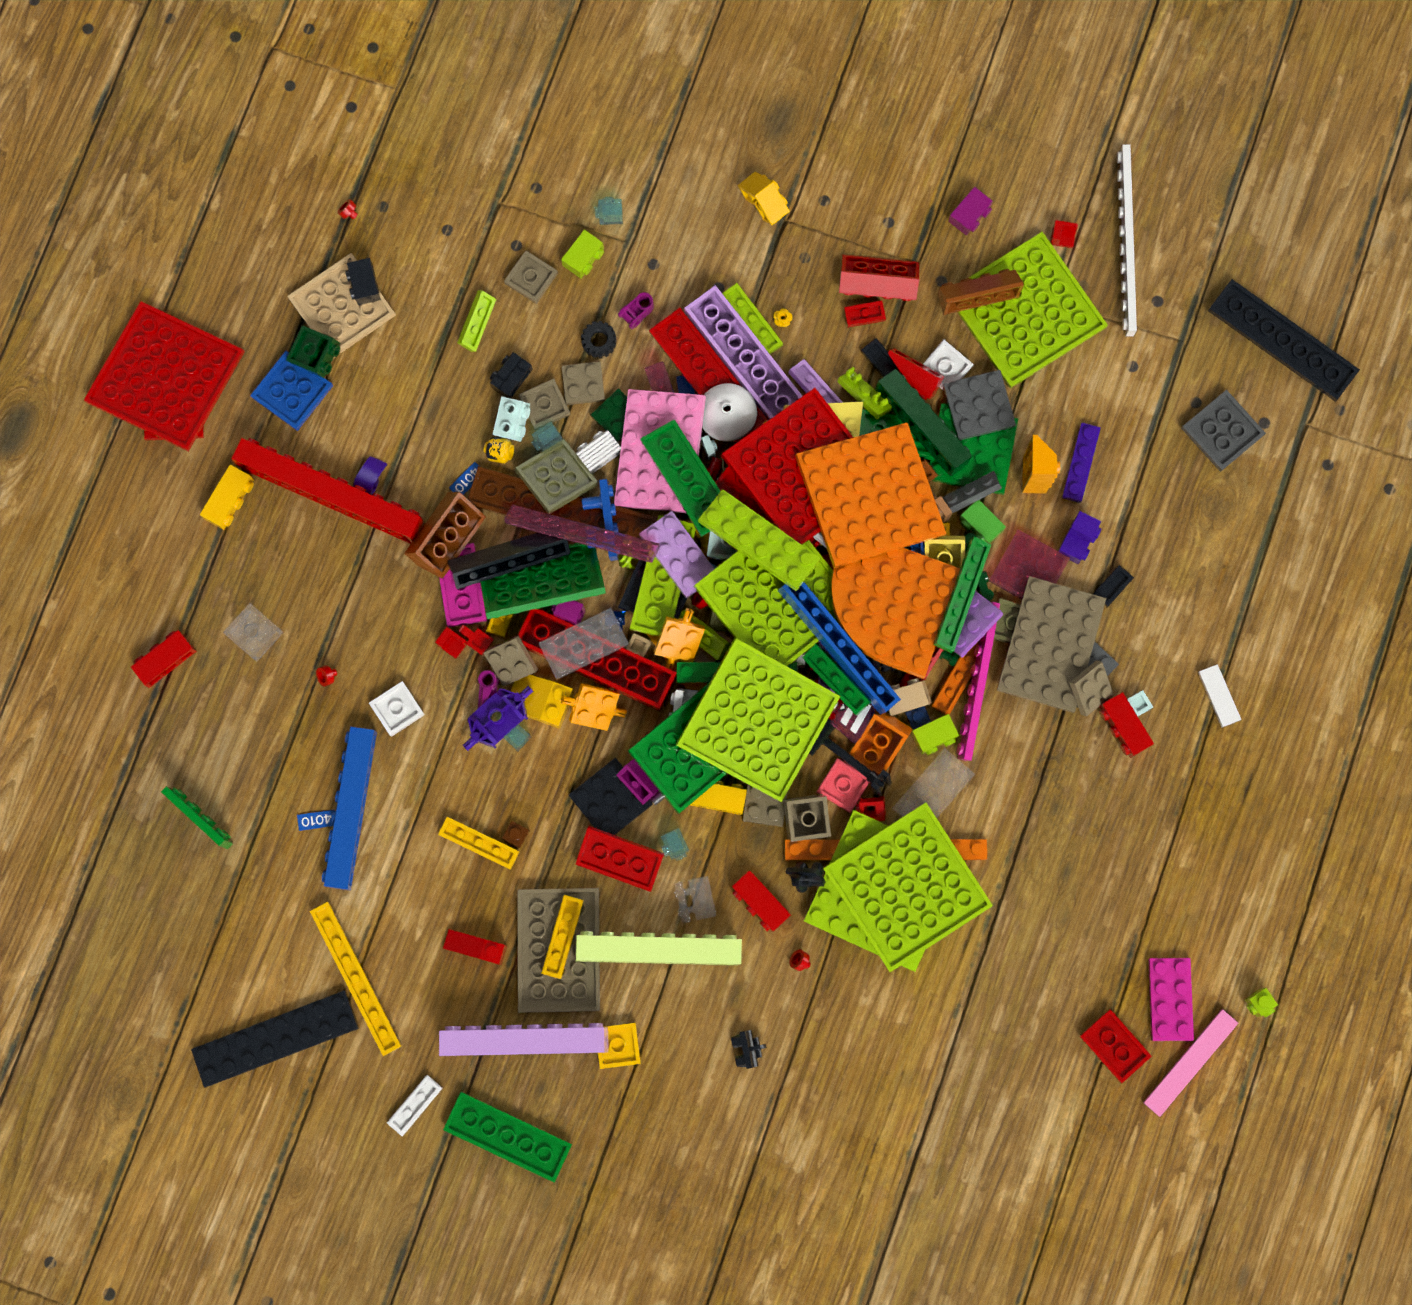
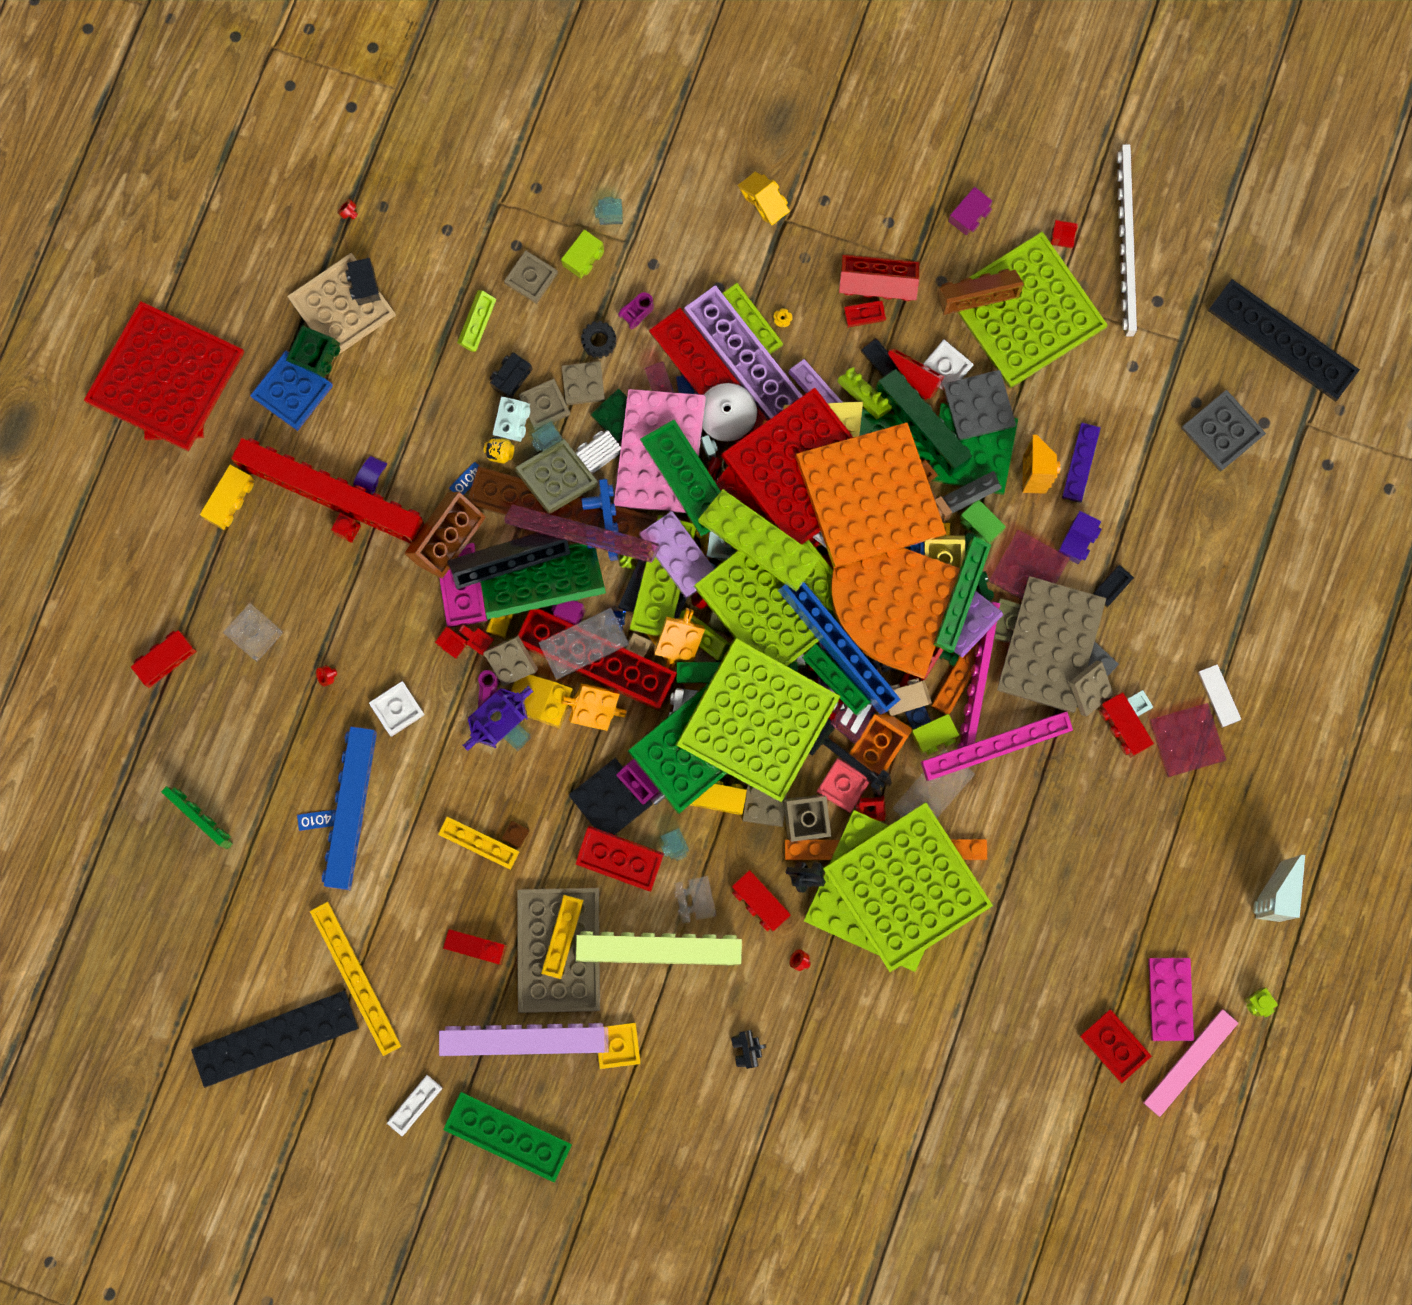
none -> red brick [331,513,361,543]
none -> dark pink plate [920,711,1073,781]
none -> clear pink plate [1149,703,1226,778]
none -> light aqua slope [1253,855,1305,922]

